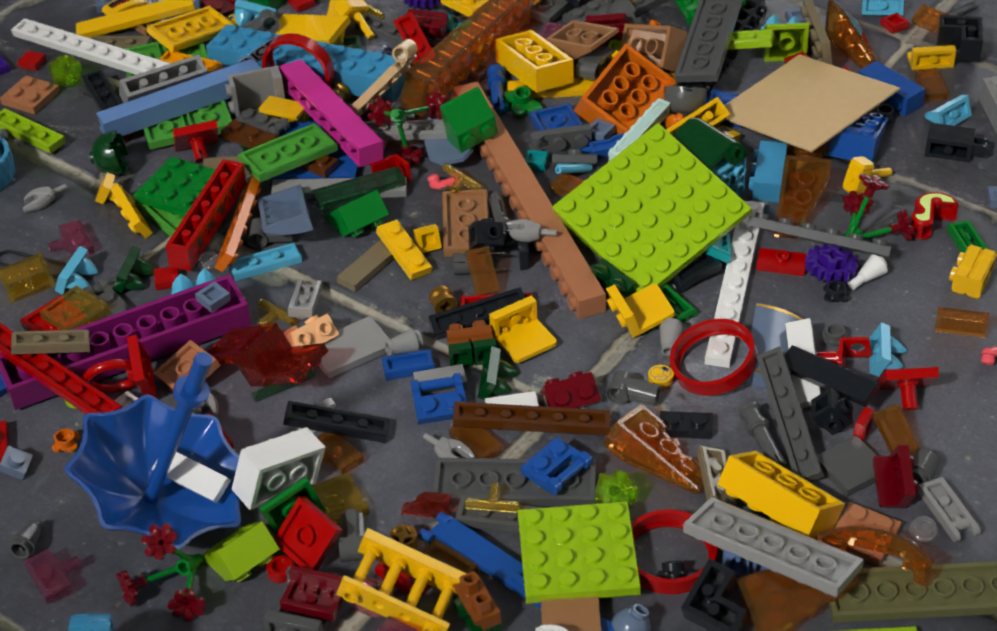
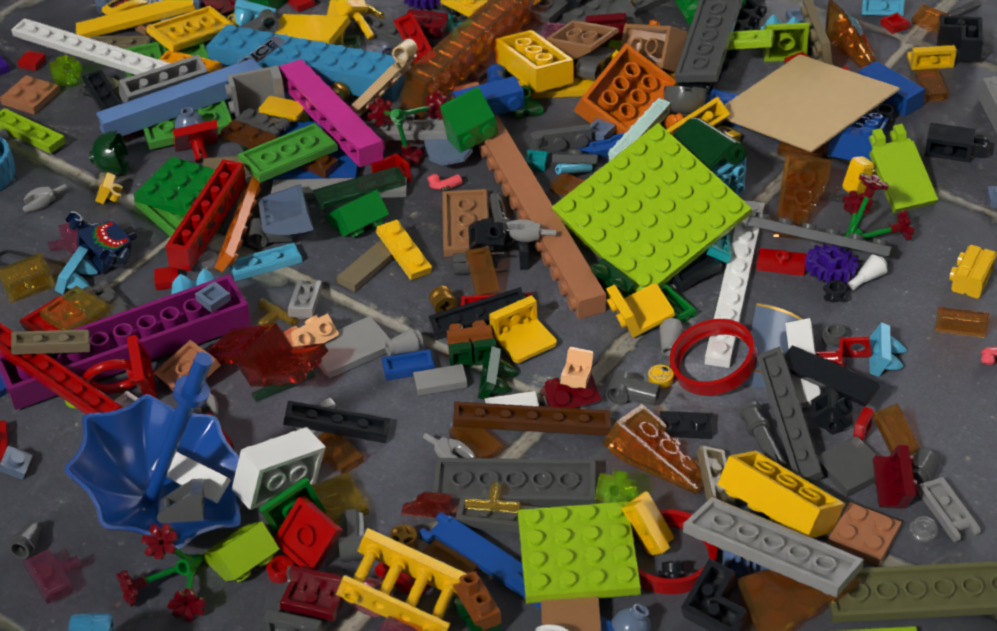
orange plate [52,428,80,452] -> none
yellow plate [111,183,153,238] -> none
dark green tile [113,245,155,295] -> none
red piece [262,33,334,100] -> none
blue plate [410,373,467,425] -> none
yellow tile [413,224,442,253] -> none
clear yellow piece [442,163,483,194] -> none
blue plate [521,437,593,495] -> none
blue tile [529,103,583,142] -> none
dark azure brick [749,140,787,203] -> none
clear orange windscreen [817,524,934,587] -> none
red tile [876,367,939,411] -> none
red animal [910,192,958,240] -> none
medium azure tile [924,95,972,126] -> none
green tile [946,220,988,253] -> none
none -> dark blue torso [65,211,137,274]
none -> dark grey tile [157,478,205,523]
none -> sand blue brick [175,107,204,129]
none -> blue brick [453,76,524,116]
none -> light nougat bracket [560,347,594,388]
none -> yellow panel [621,491,674,556]
none -> lime tile [869,124,938,214]

